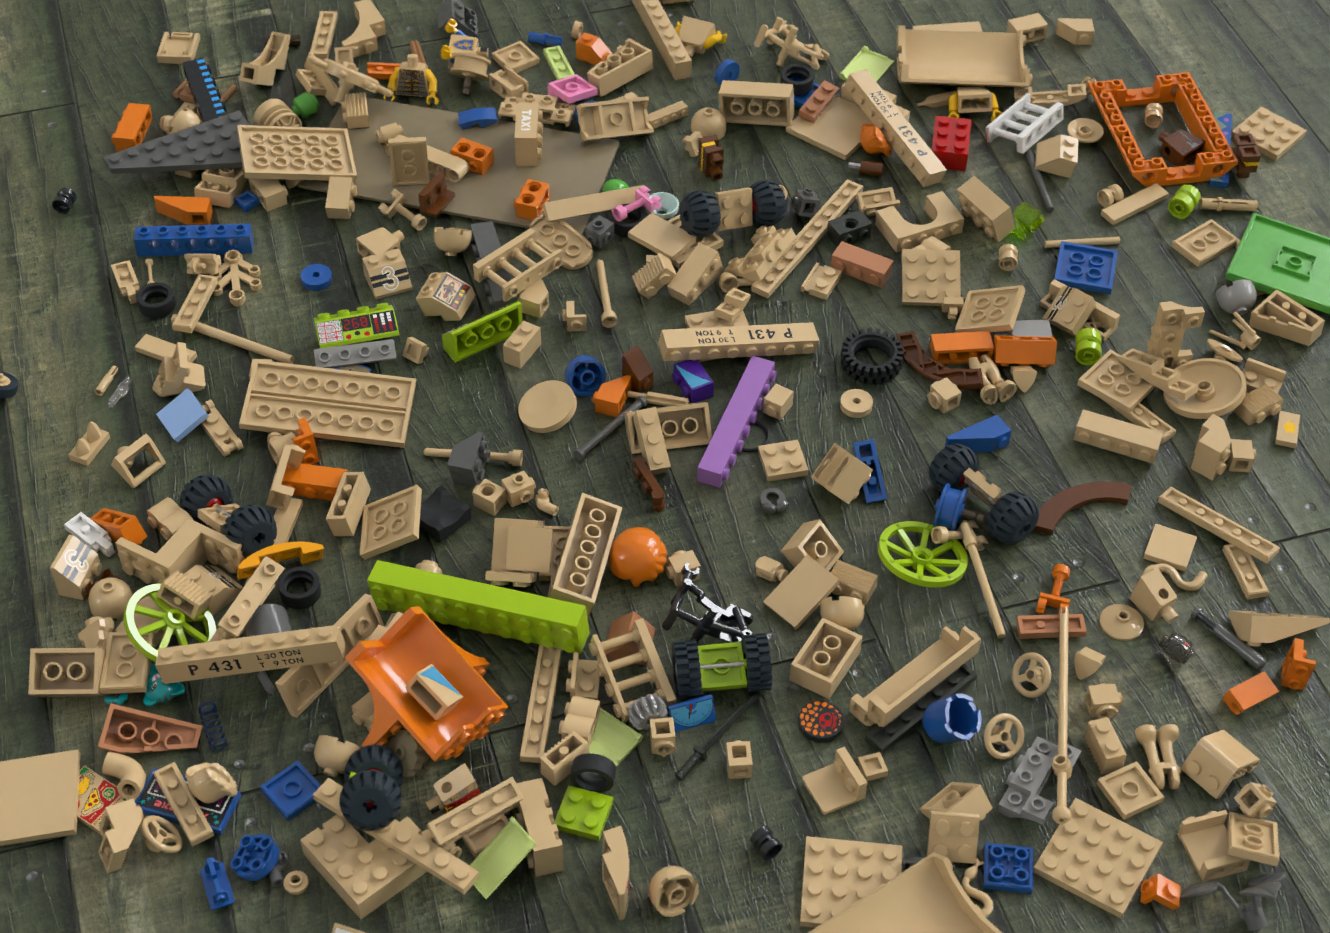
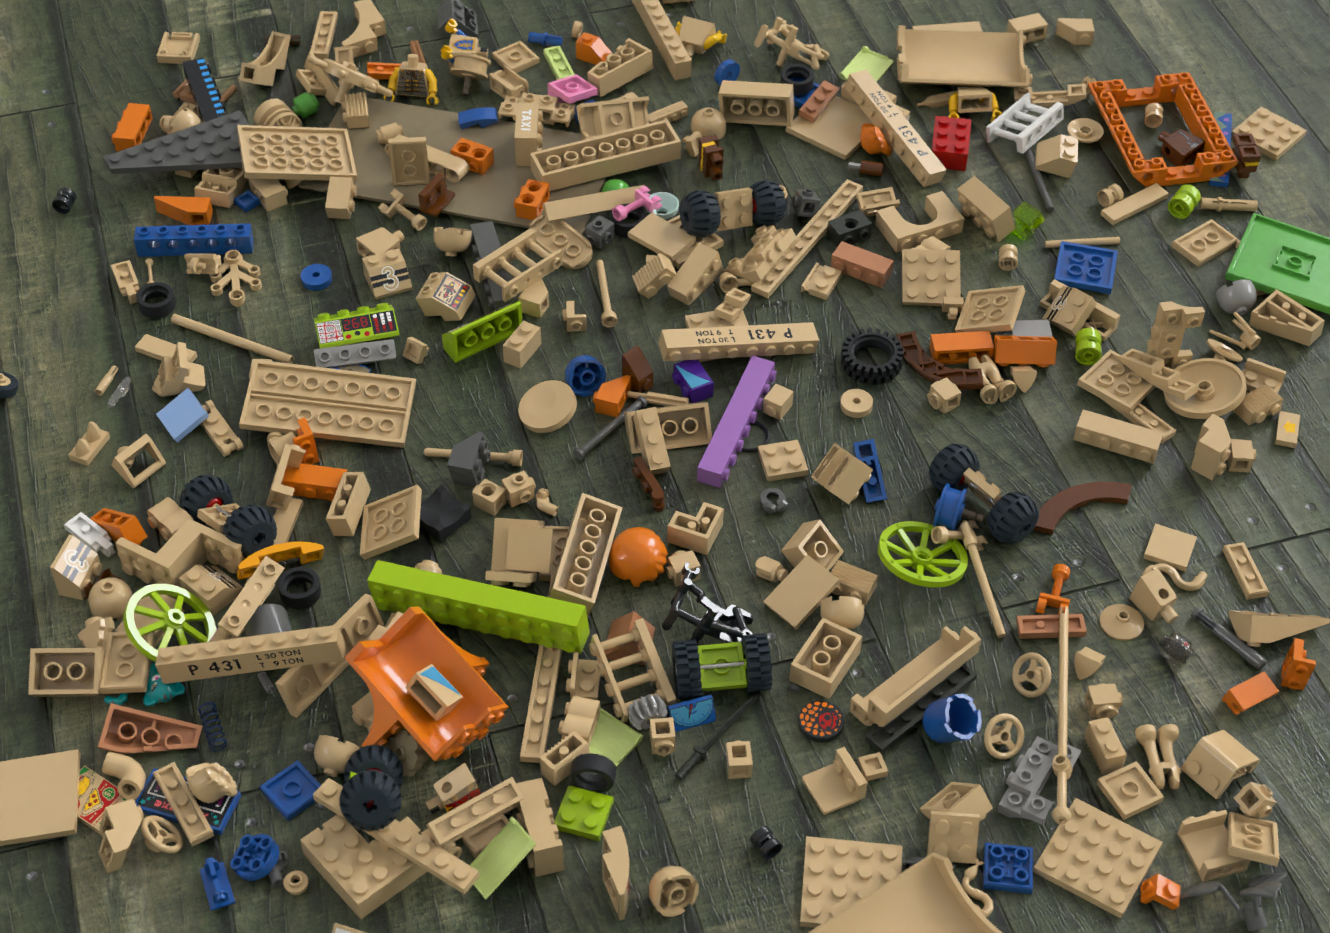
tan brick [157,570,213,620] -> none
tan tile [172,274,218,333] -> none
blue slope [945,415,1012,452] -> none
tan tile [1158,487,1280,564] -> none
none -> tan brick [530,119,681,191]
none -> tan brick [667,502,724,555]

